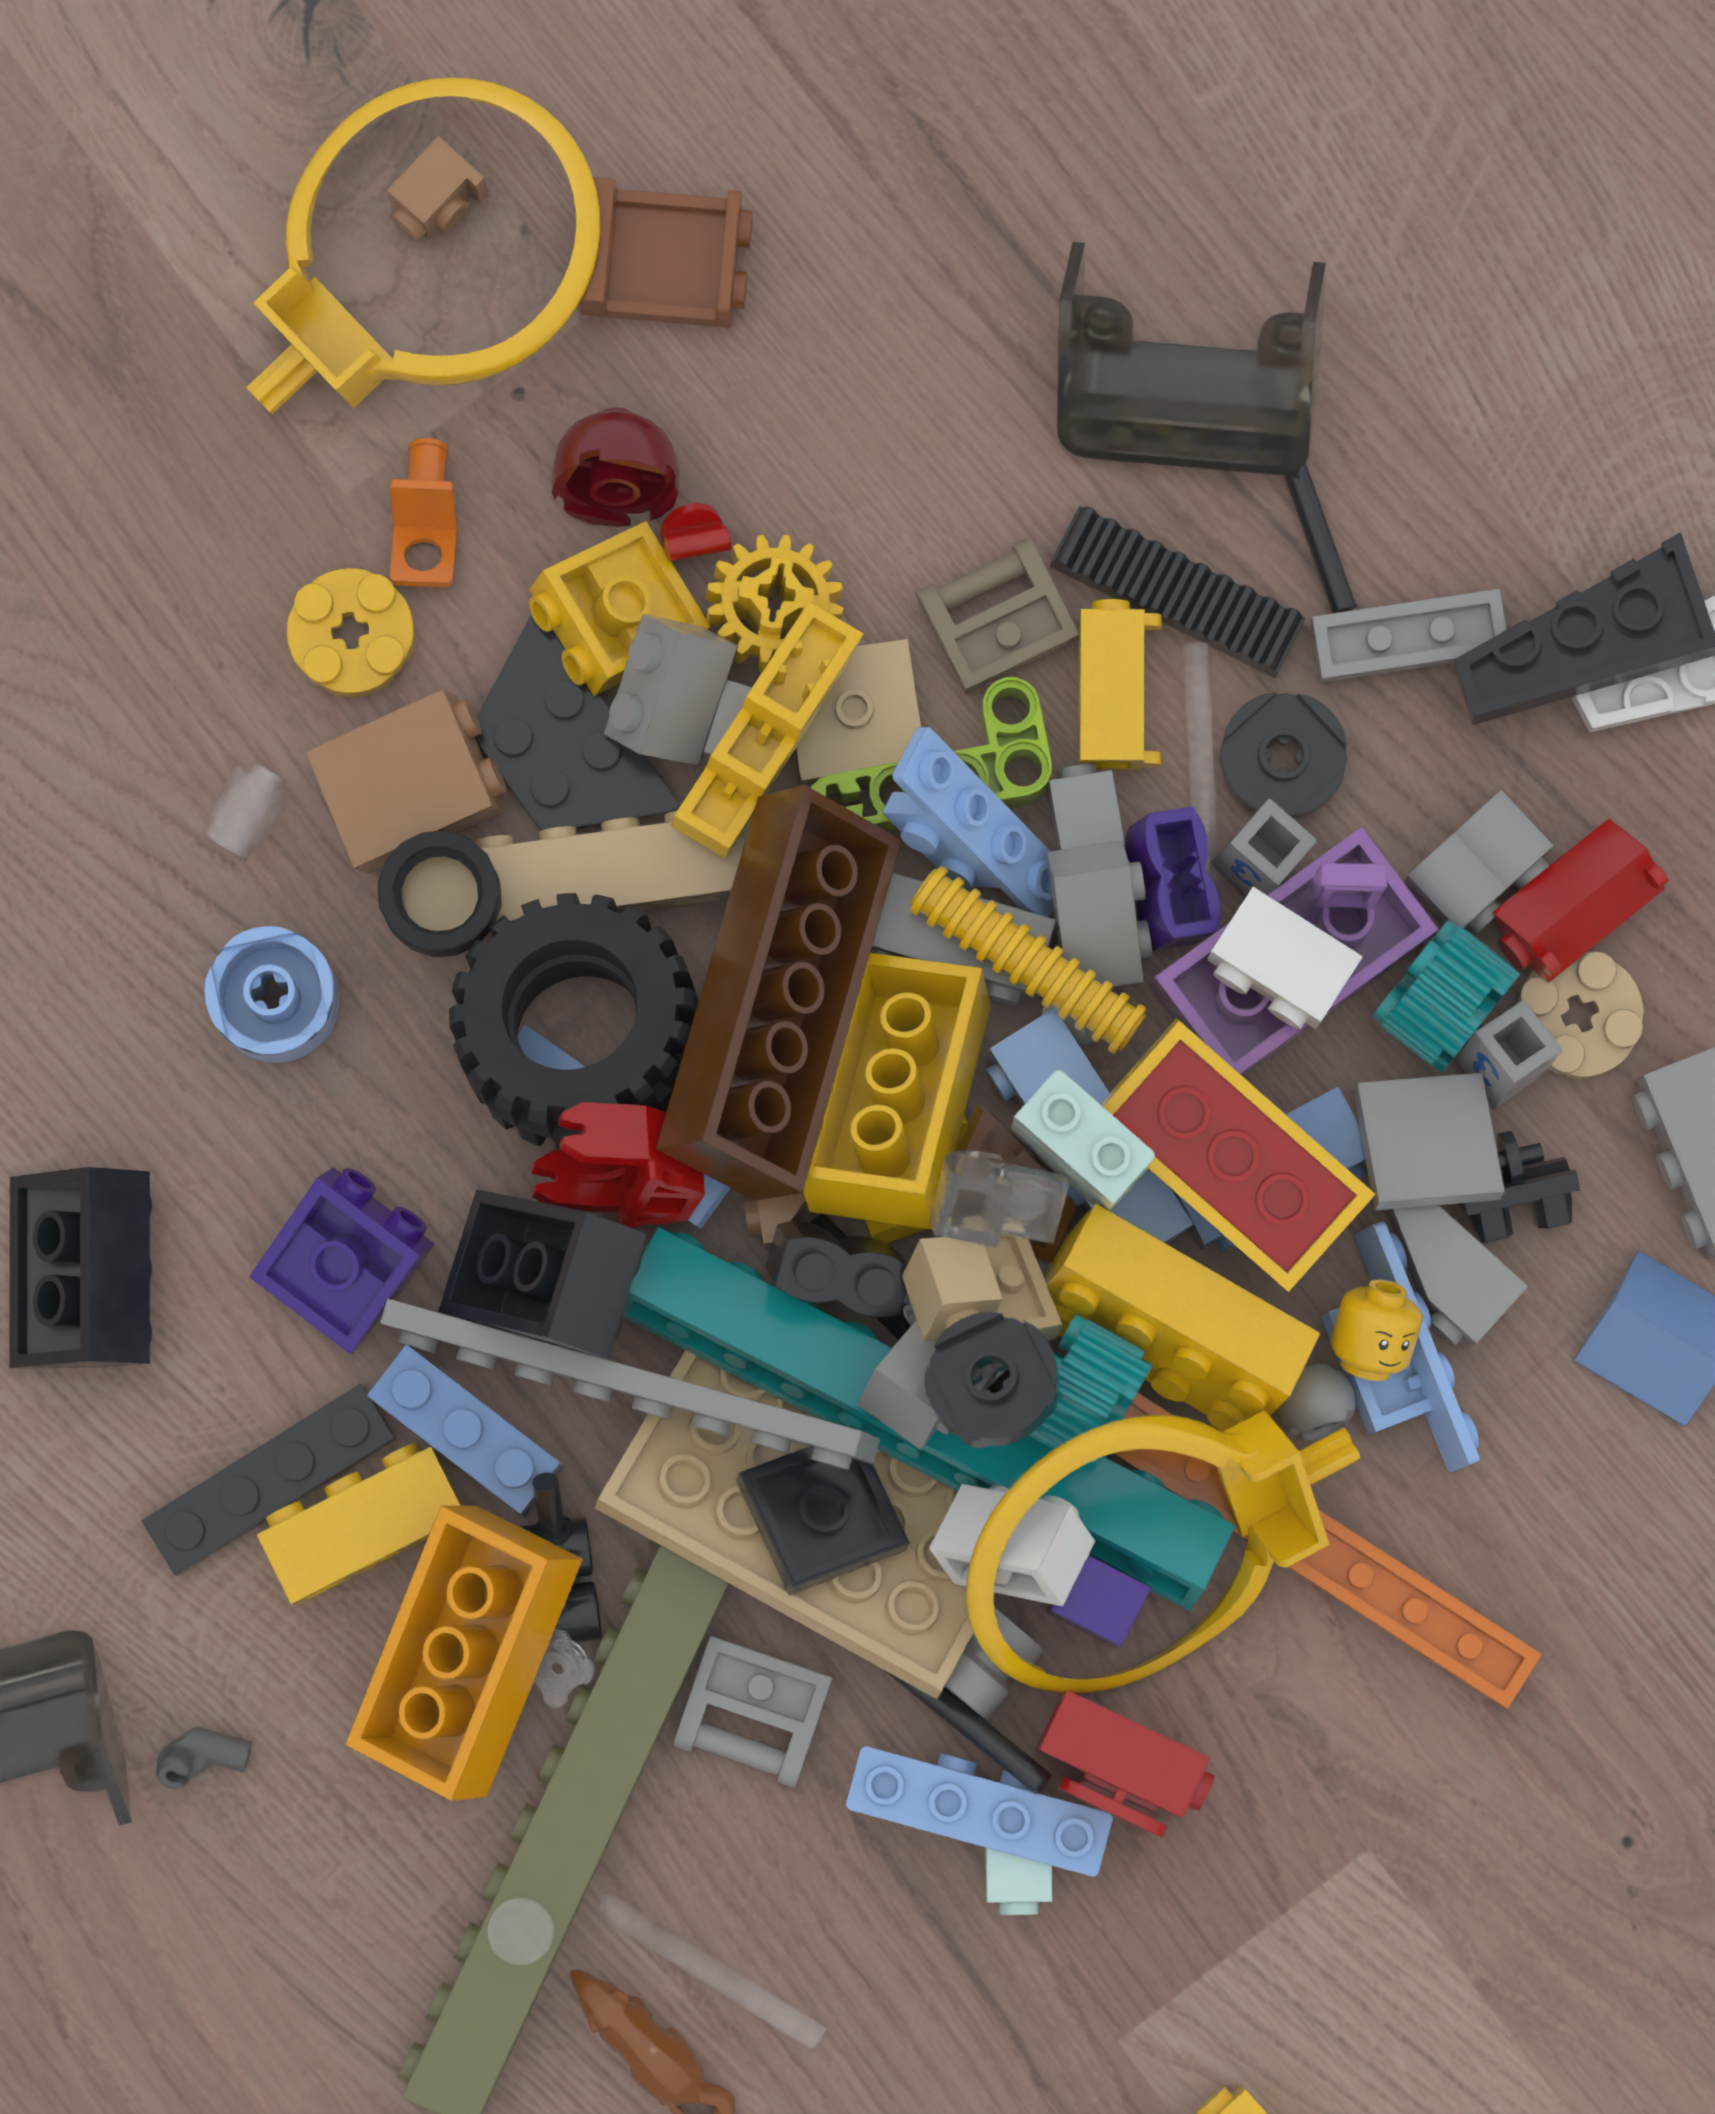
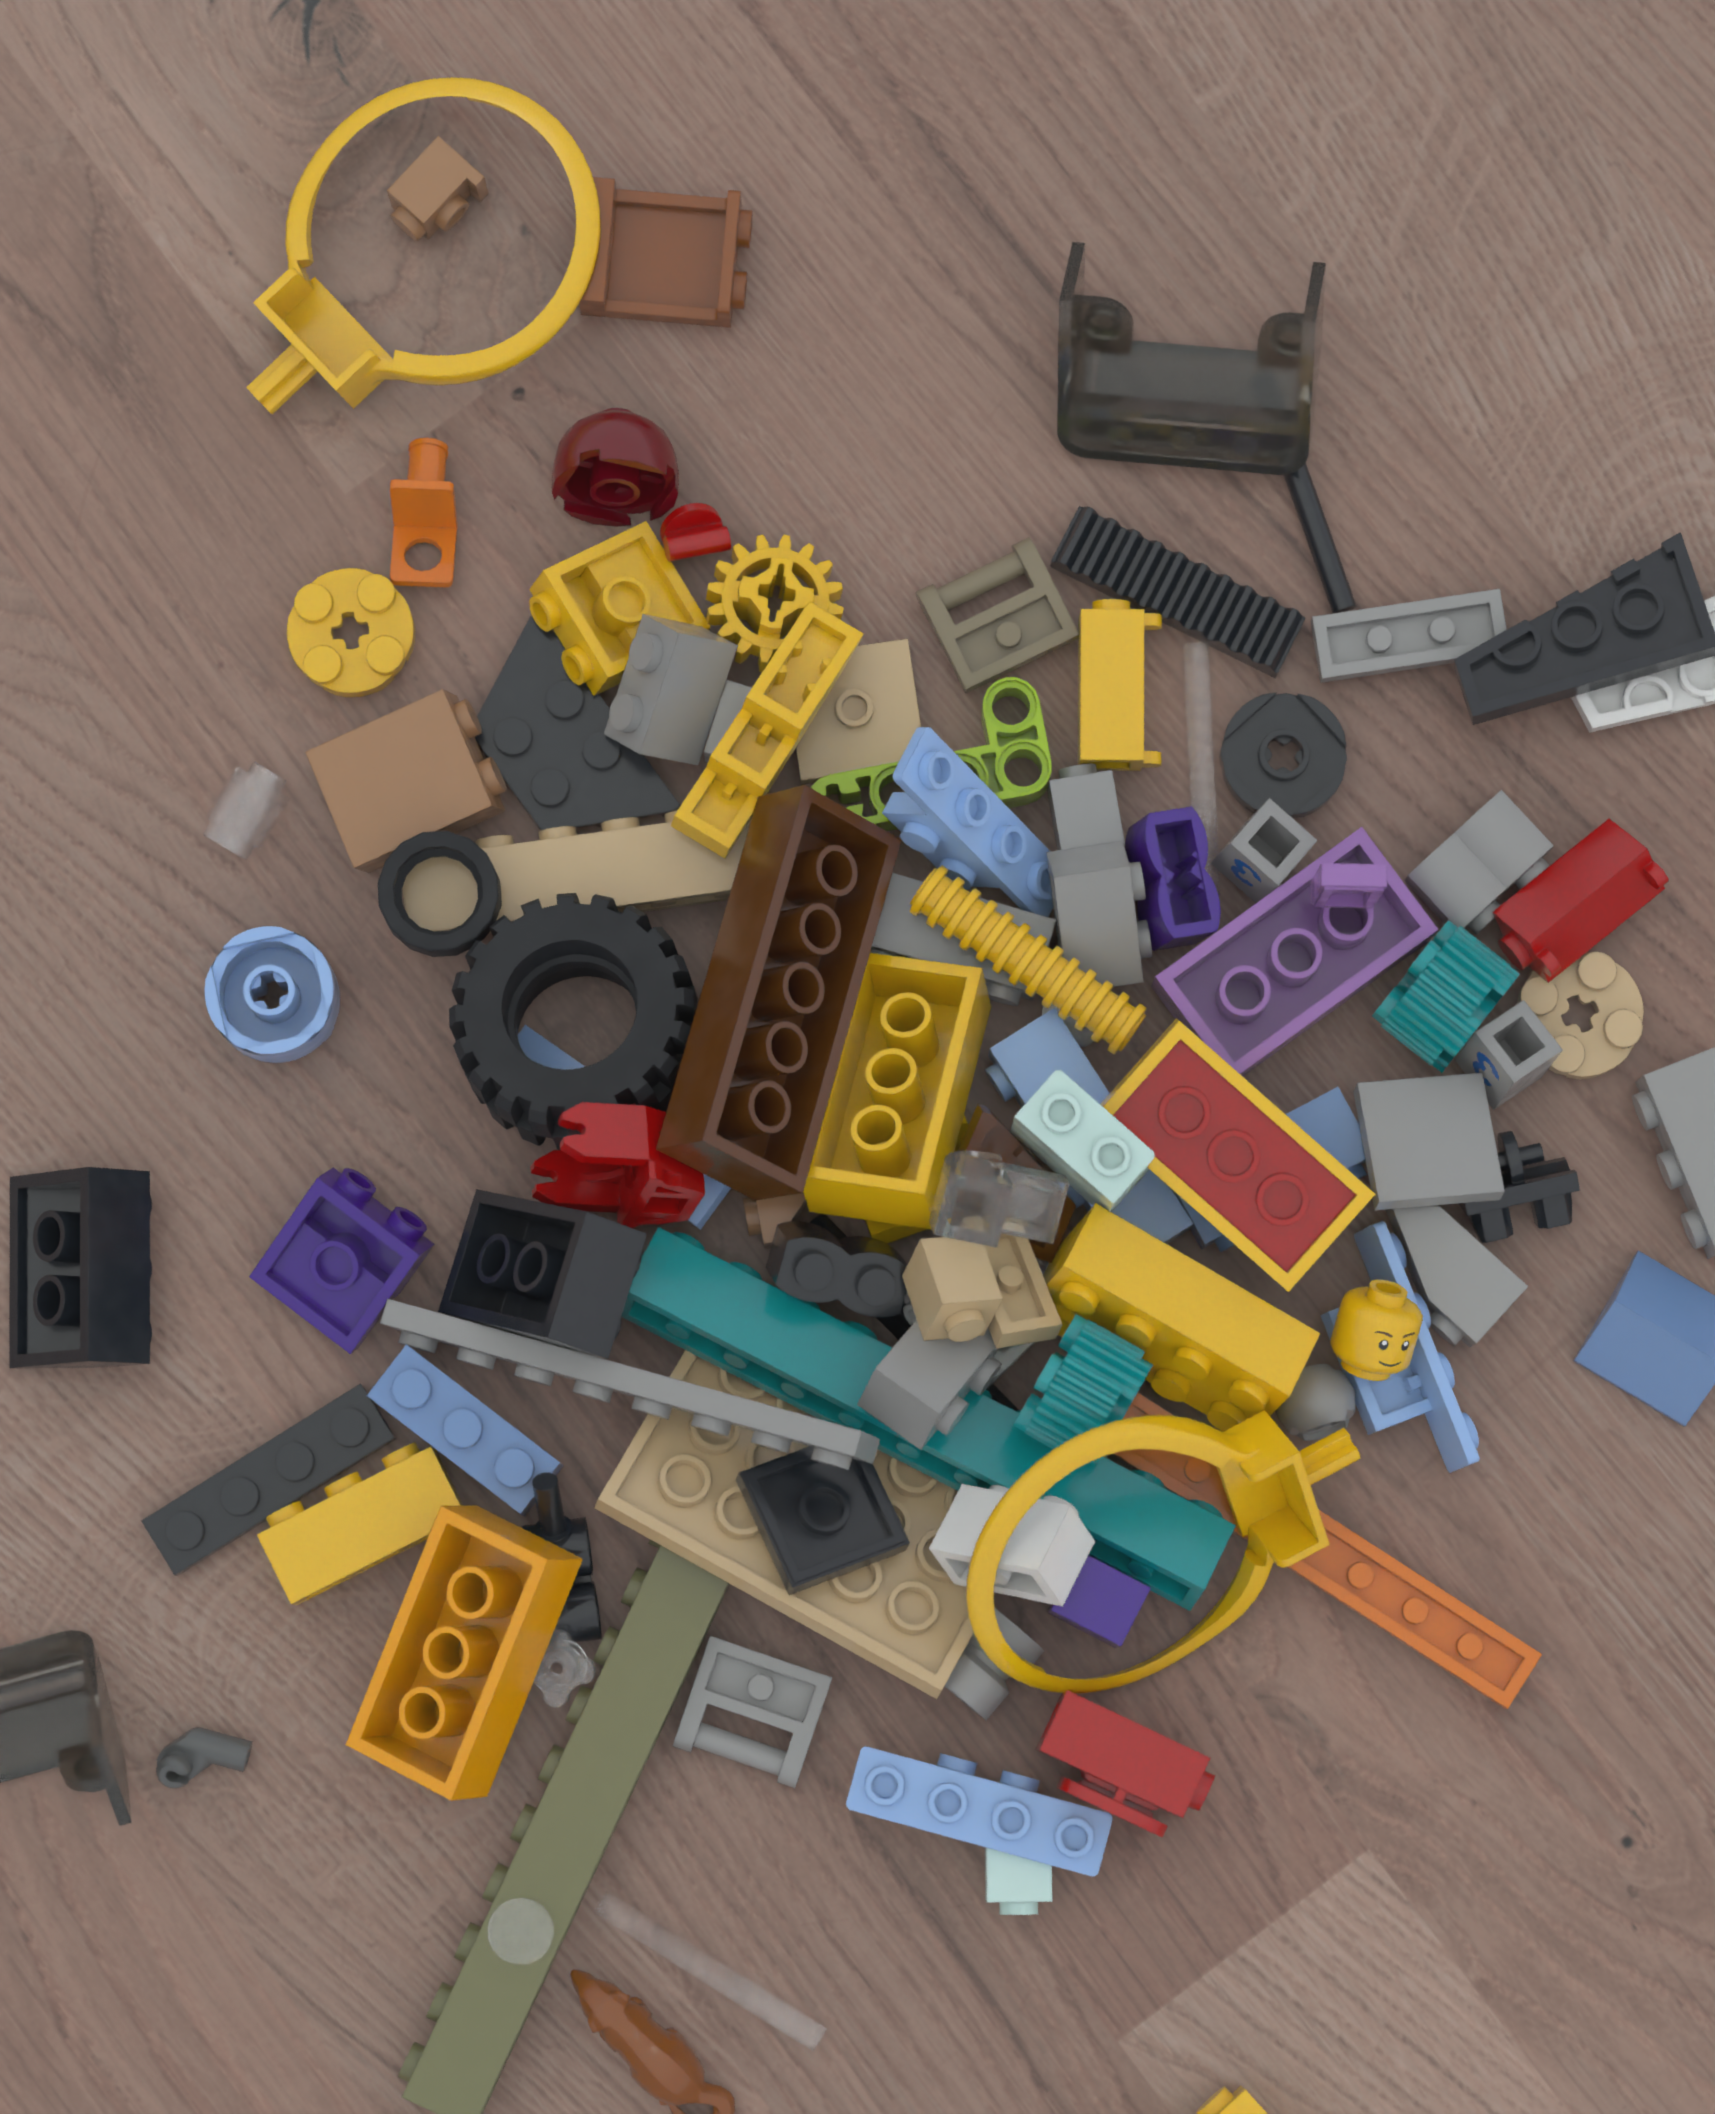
black bar [882,1669,1052,1795] -> none
black plate [924,1312,1059,1448] -> none
white brick [1207,887,1363,1030] -> none

